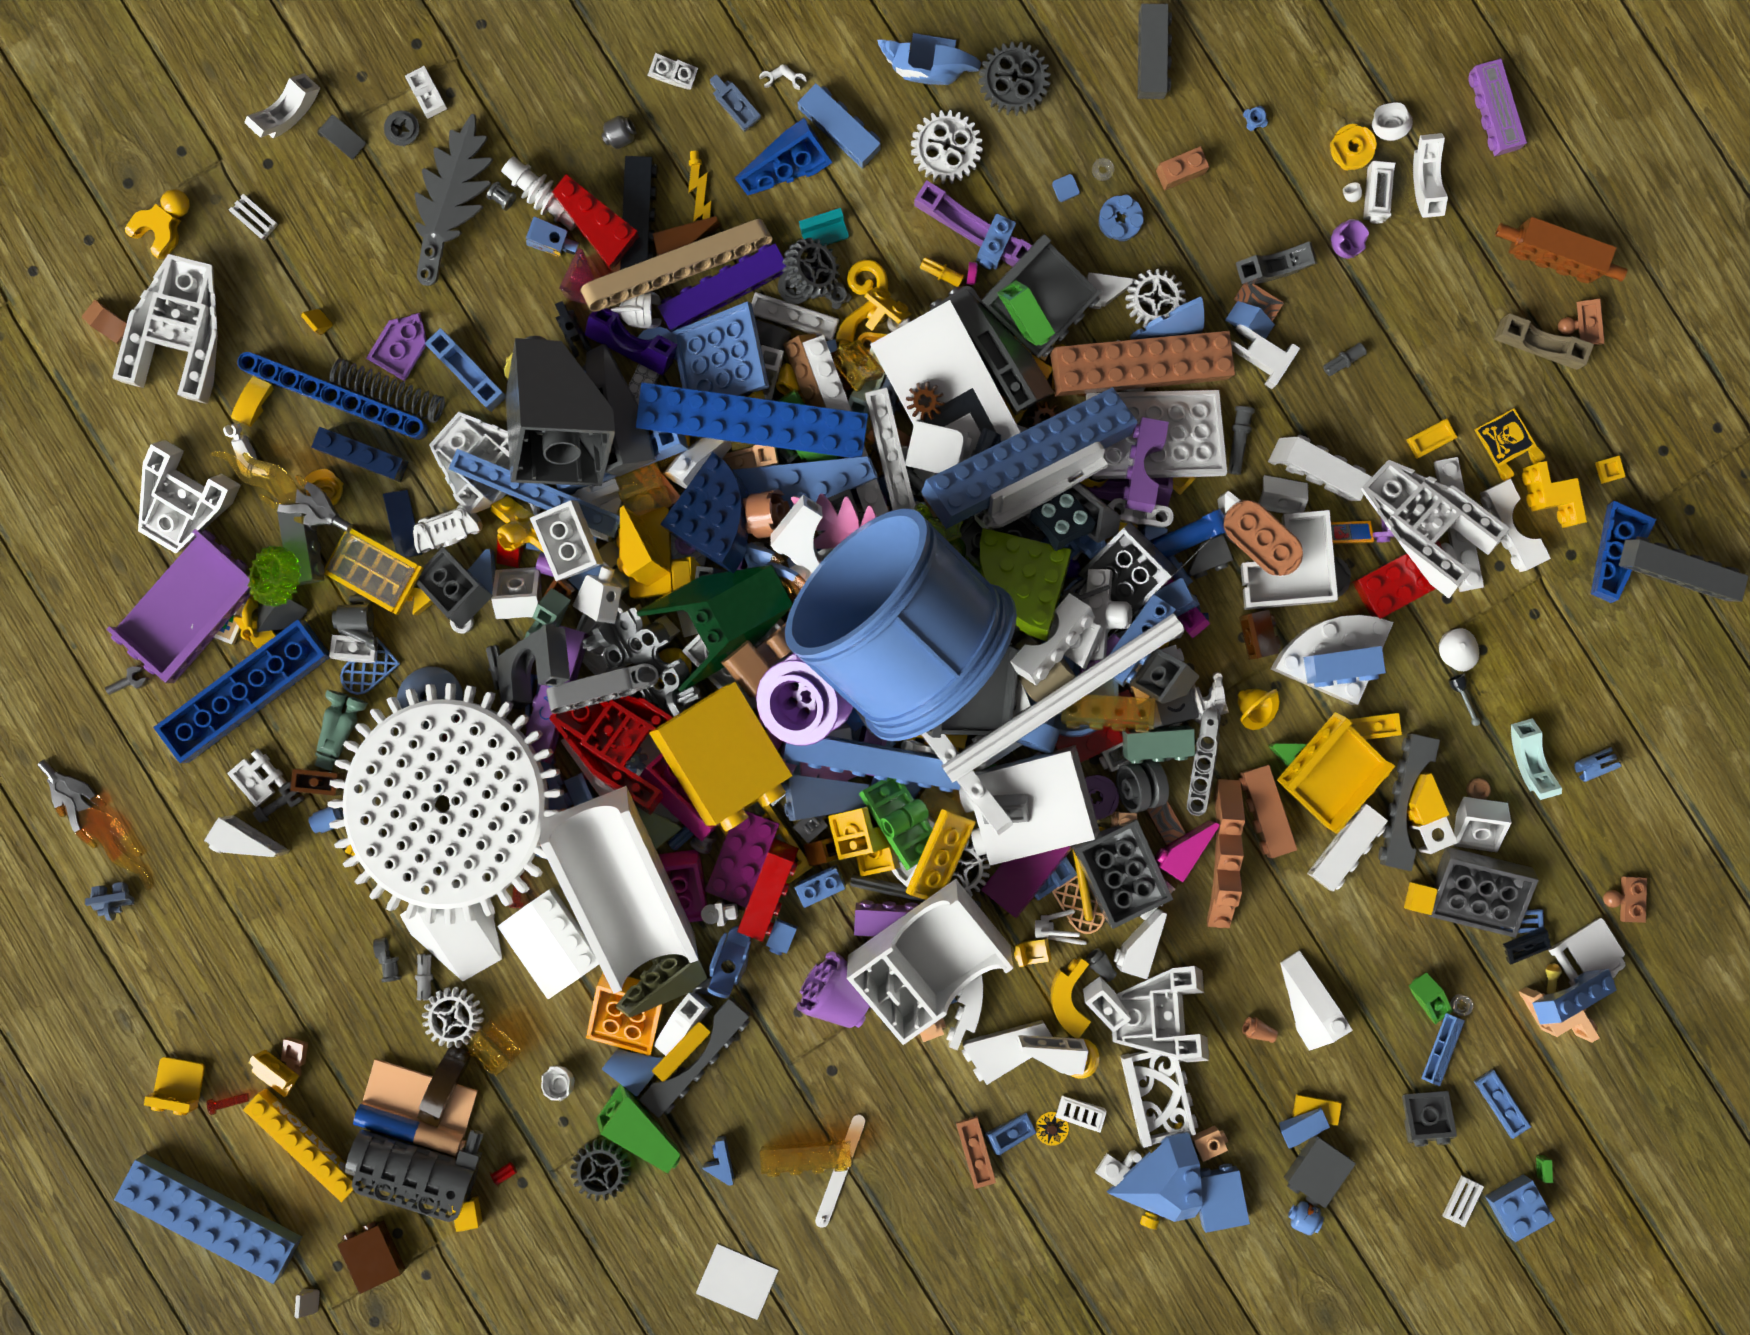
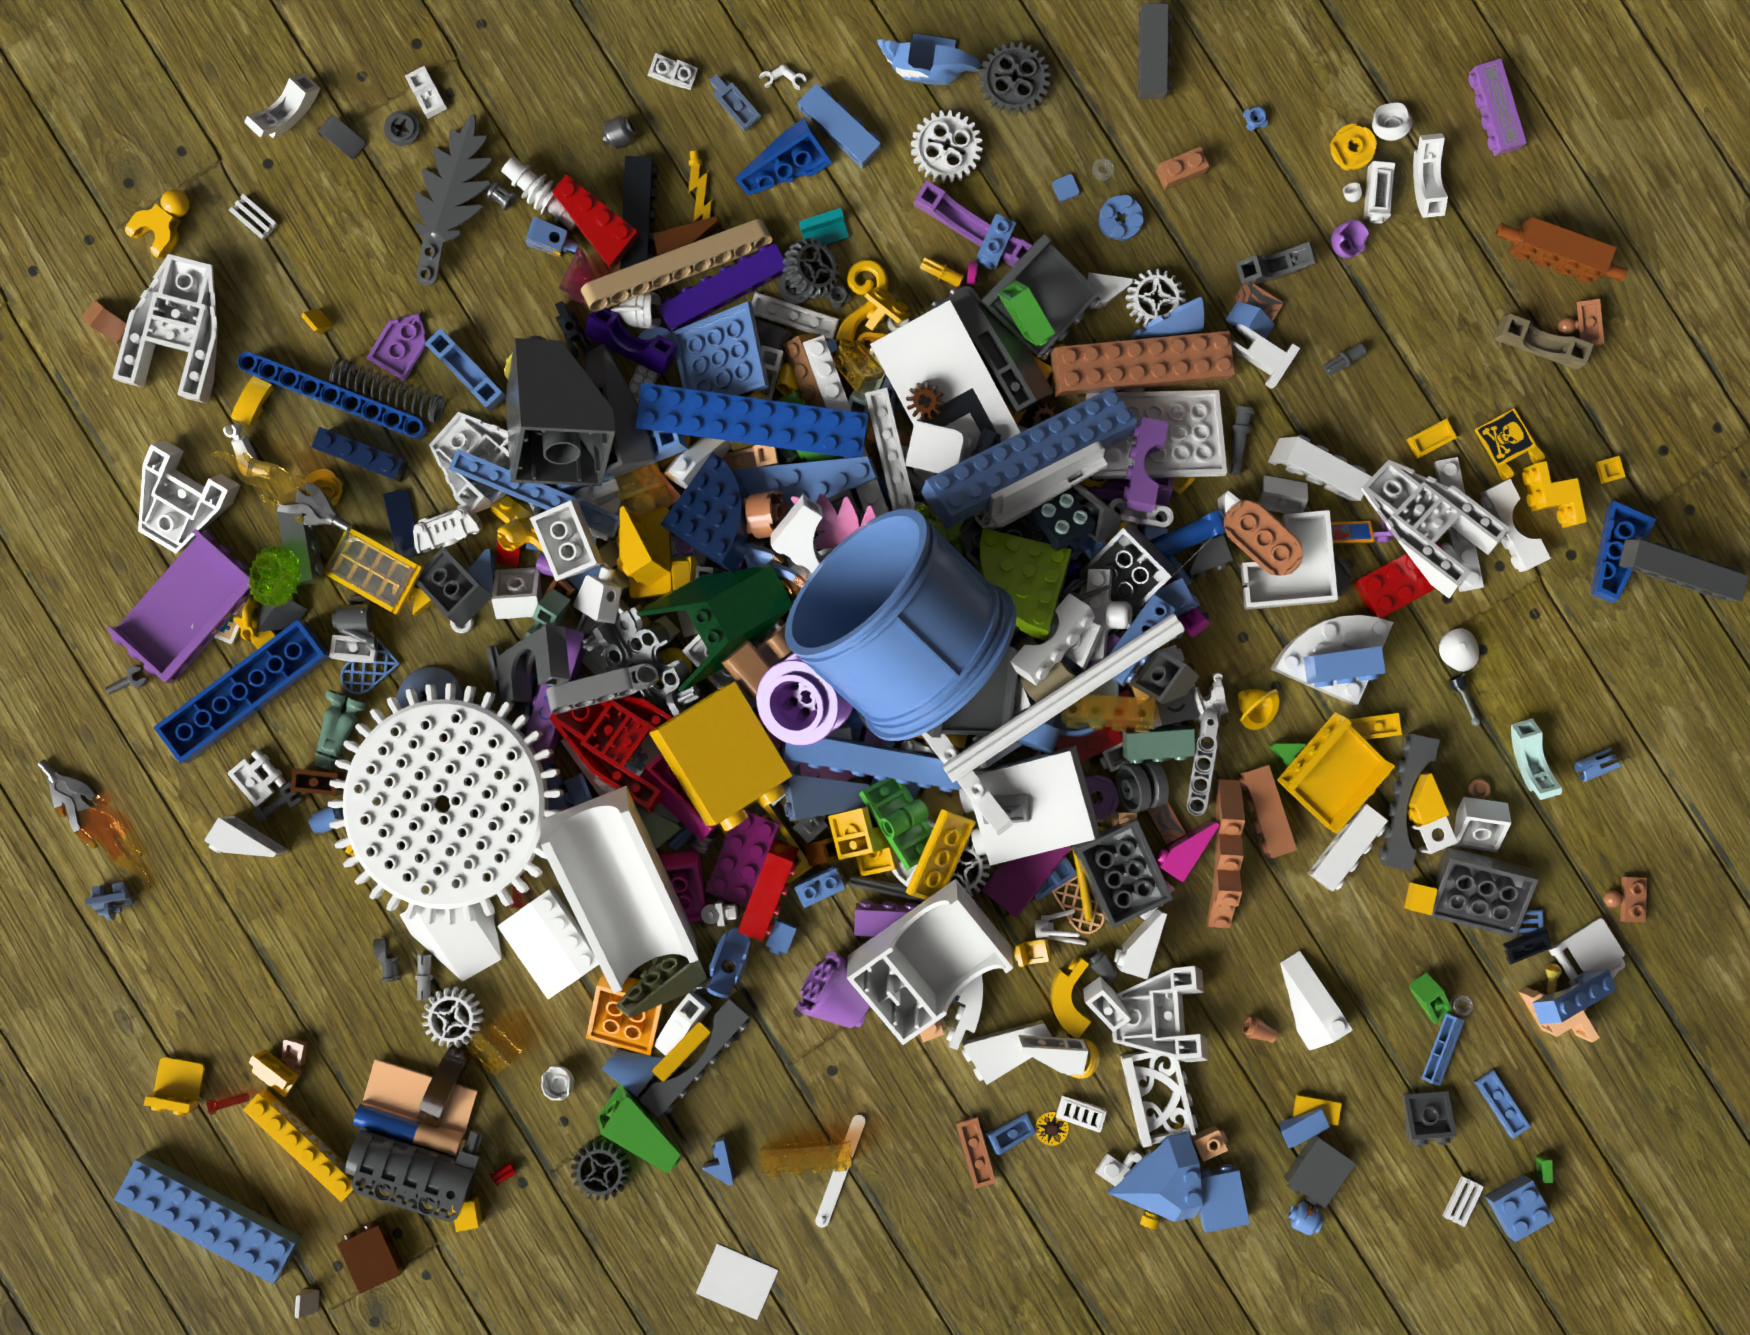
reddish brown slope [1239,610,1281,660] -> none

